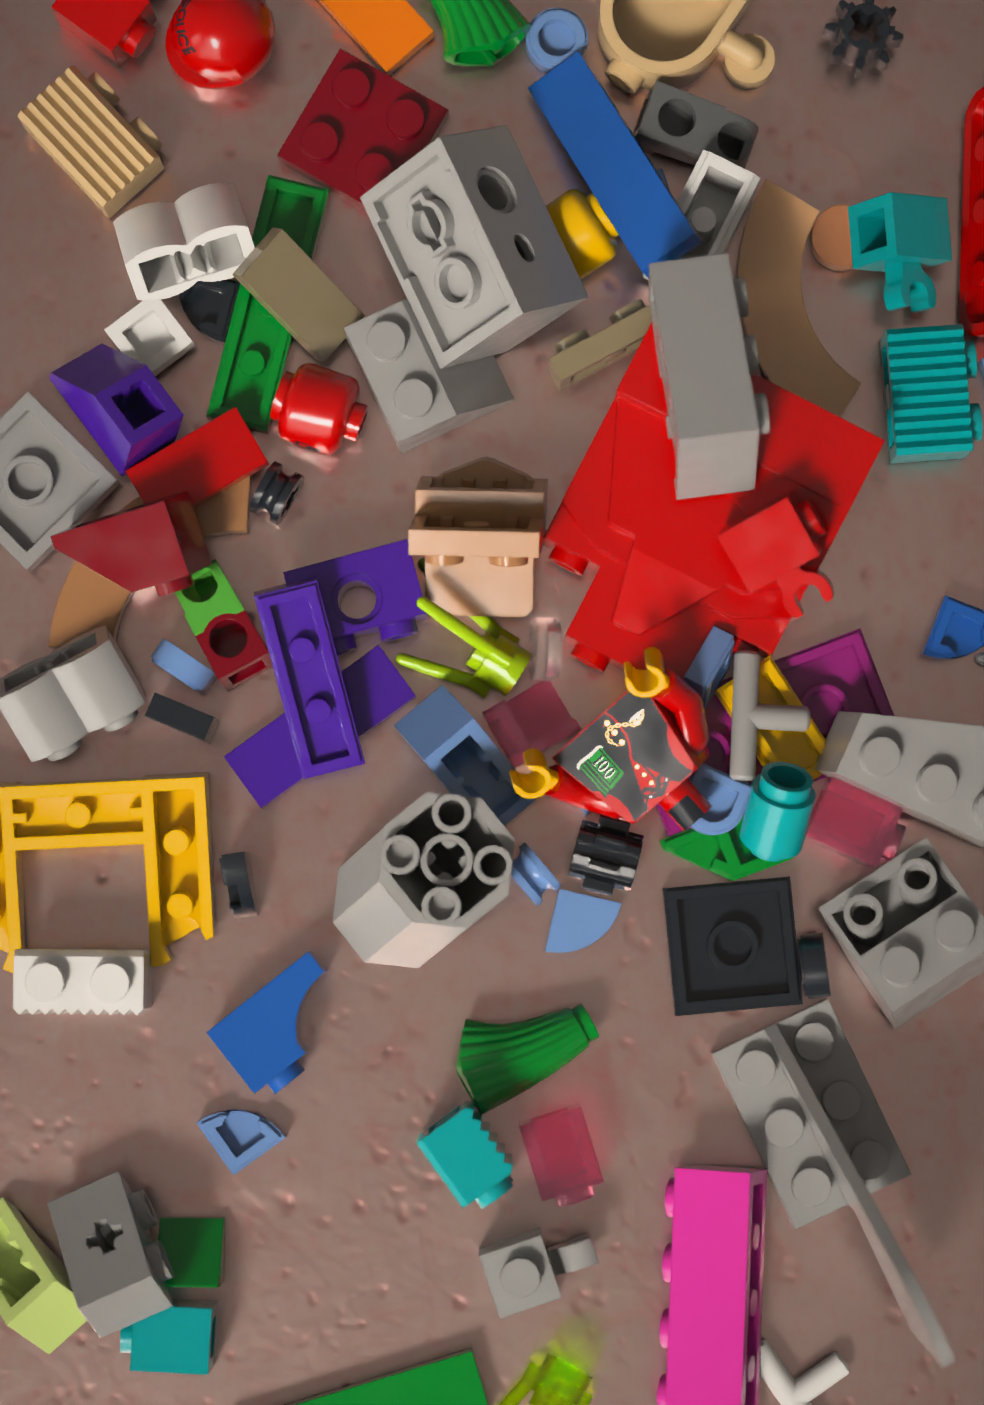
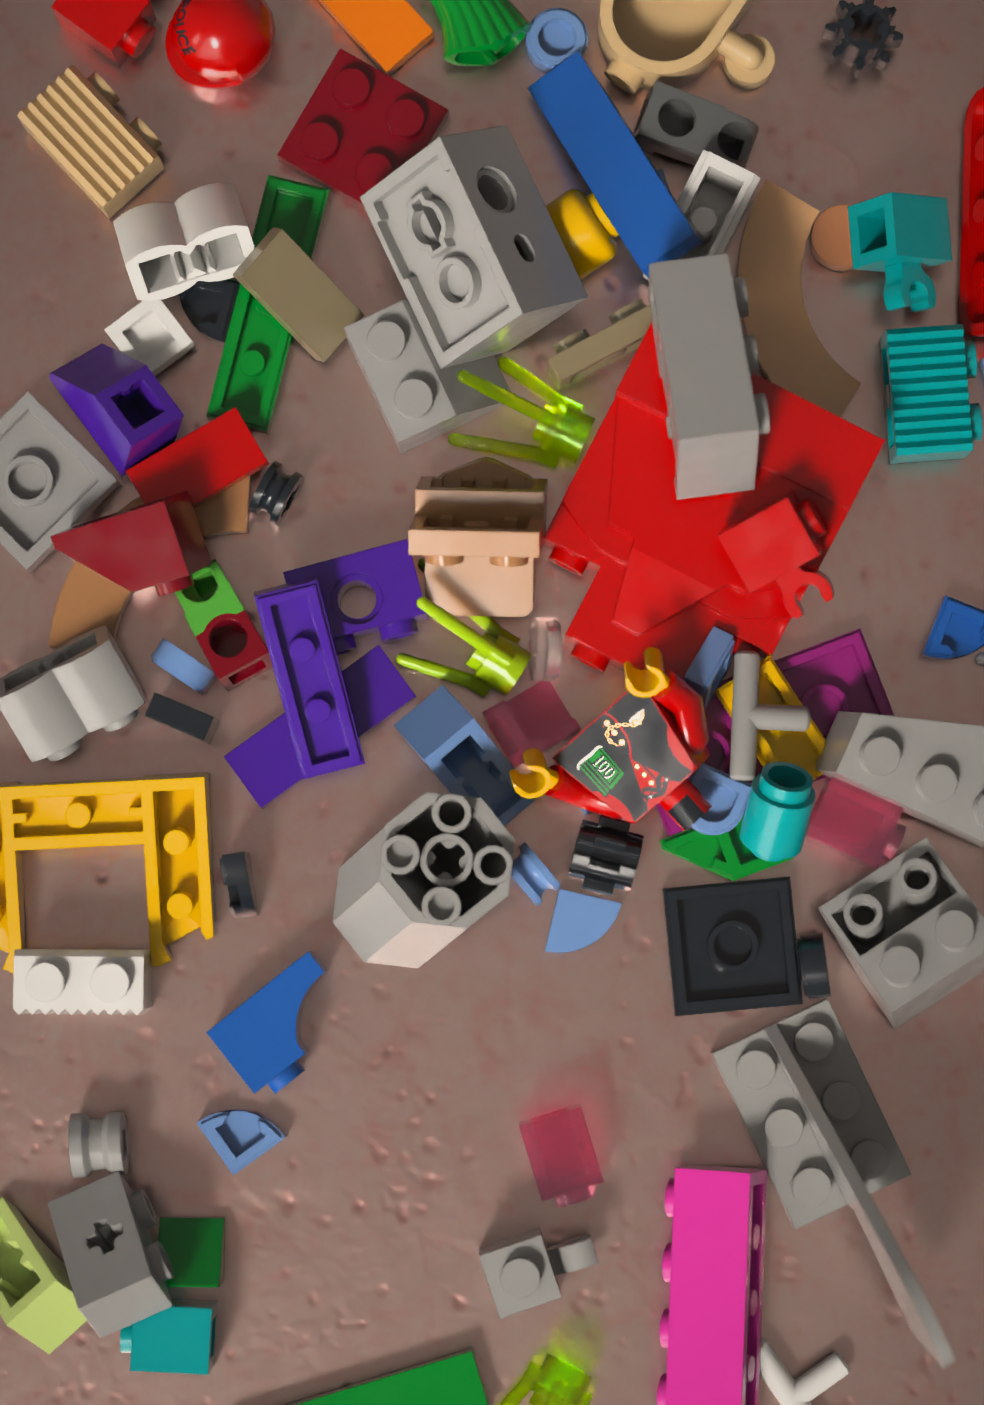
red head [270,363,369,455] -> none
teal brick [417,1100,514,1209] -> none
green piece [455,1004,599,1115] -> none
none -> light grey wheel [68,1111,129,1178]
none -> clear neon green plant [448,356,595,469]

